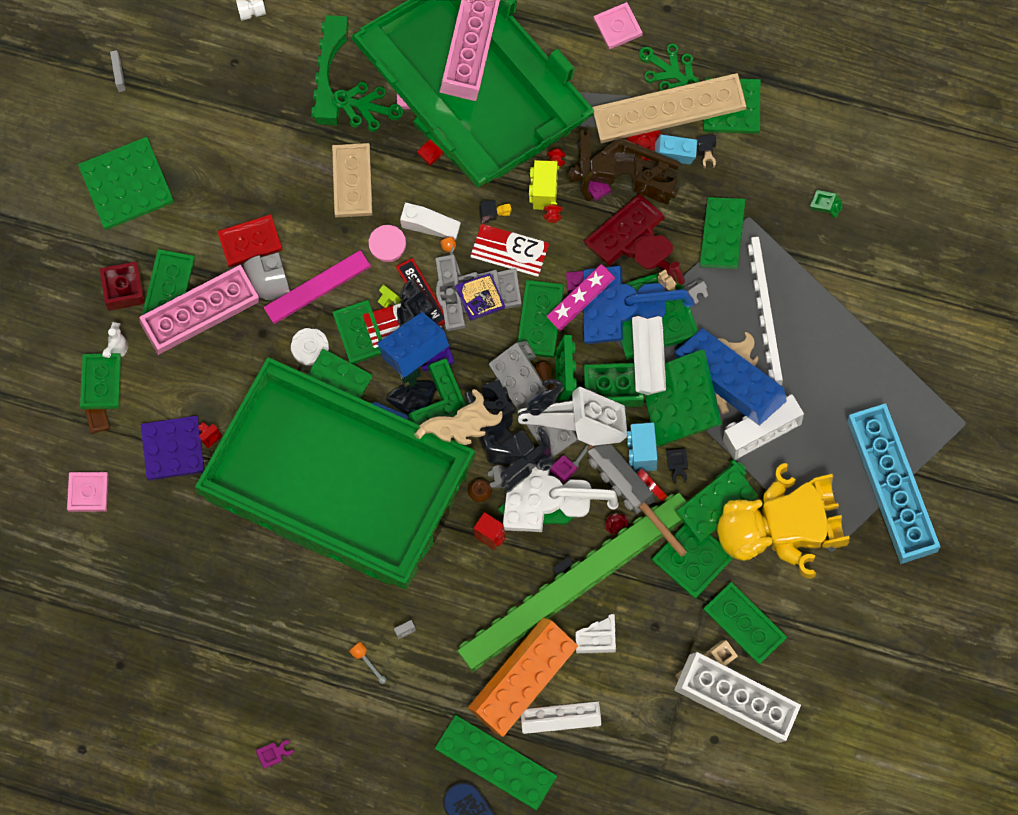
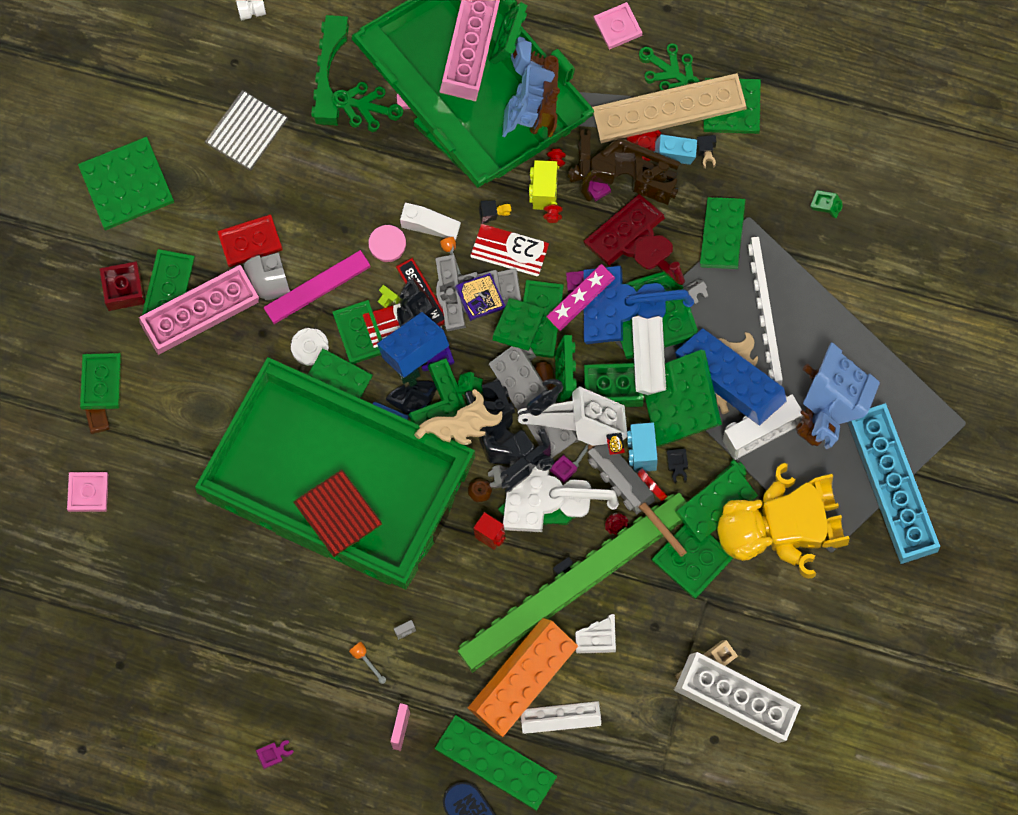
white piece [103,322,128,358] -> none
light grey tile [110,50,126,92] -> none
dark purple plate [141,416,205,481] -> none
red tile [198,422,222,449] -> none
tan plate [332,143,373,218] -> none
red plate [417,139,444,166] -> none
tan plate [658,269,676,291] -> none
green plate [703,582,787,665] -> none
none -> piece [205,90,288,171]
none -> clear red piece [293,470,382,557]
none -> bright pink tile [391,703,410,751]
none -> green bracket [458,372,483,399]
none -> green plate [489,2,528,64]
none -> green plate [492,298,546,351]
none -> medium blue piece [502,37,560,138]
none -> sticker [606,432,625,455]
none -> medium blue piece [795,343,880,449]

